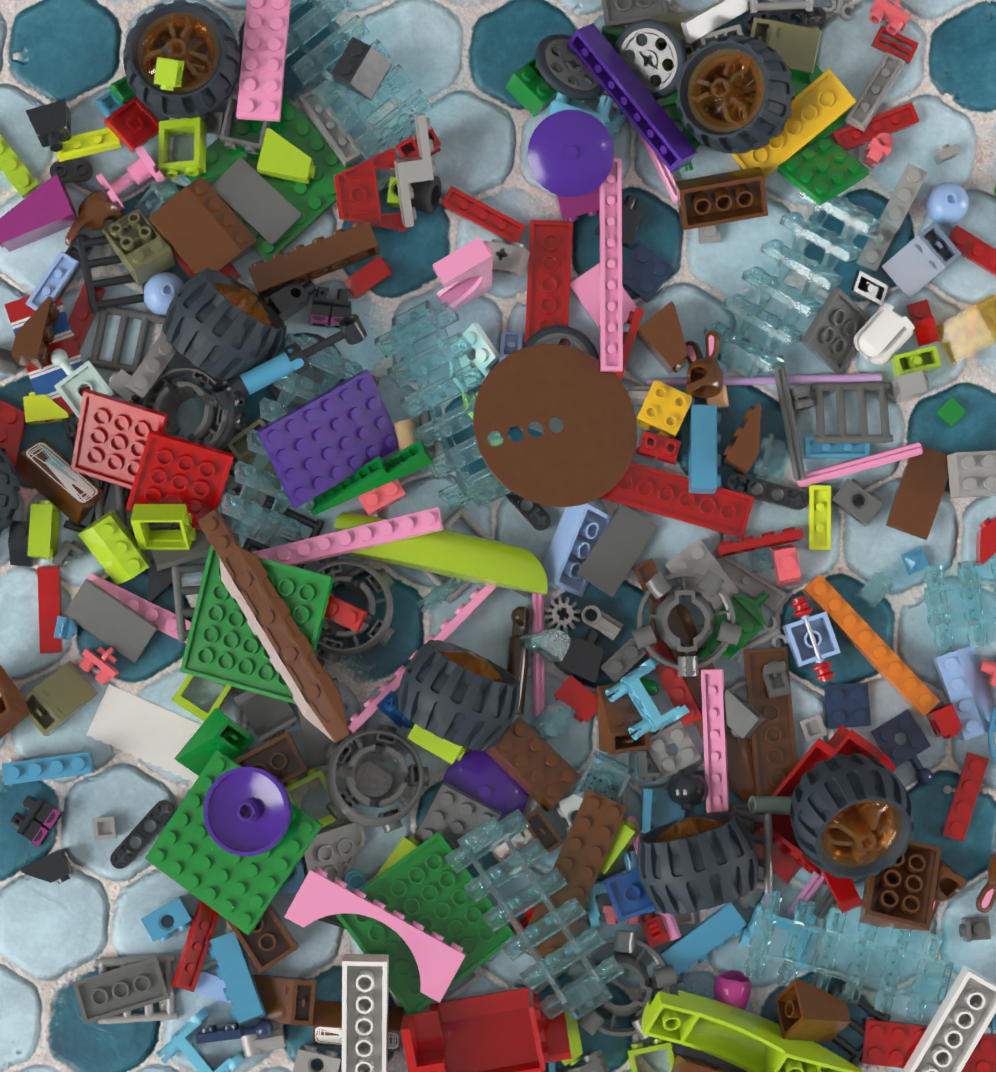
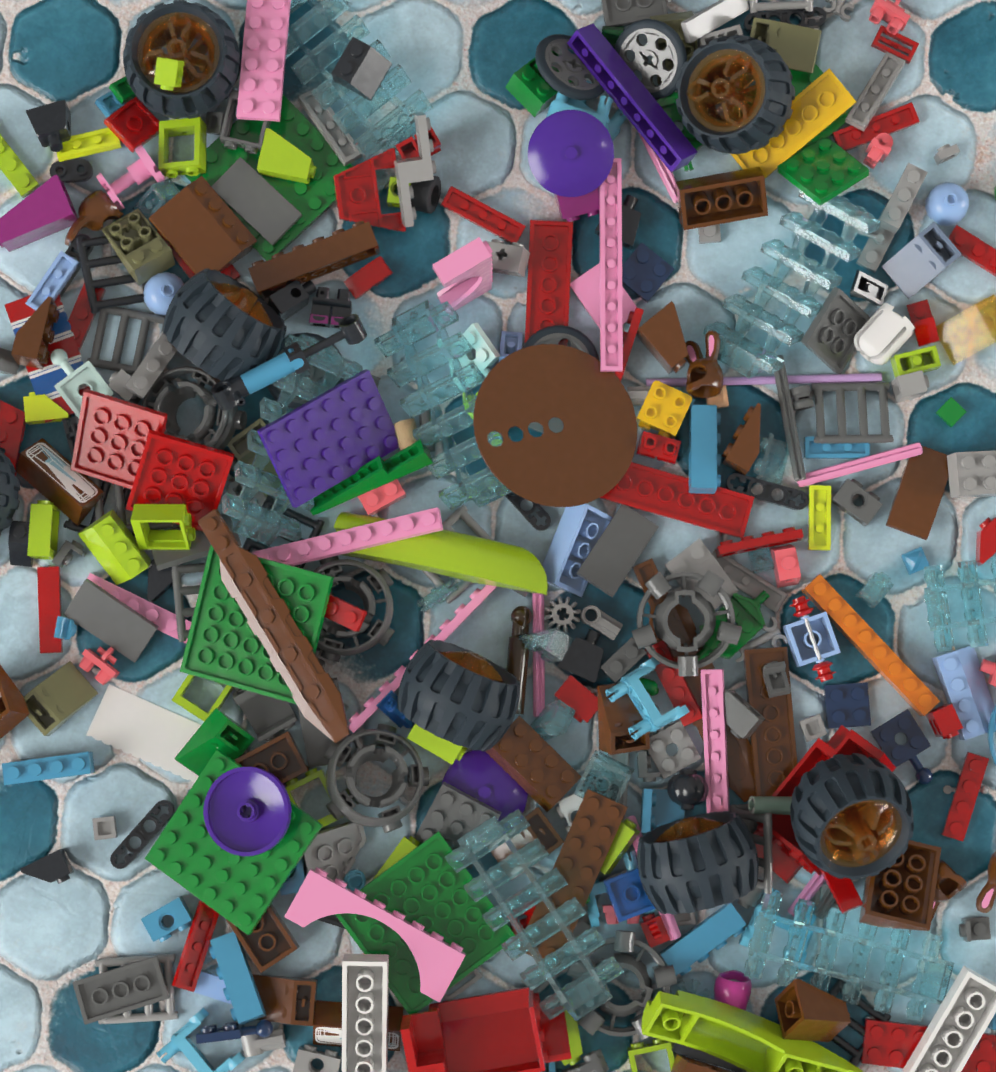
black hips [10,795,64,847] -> none

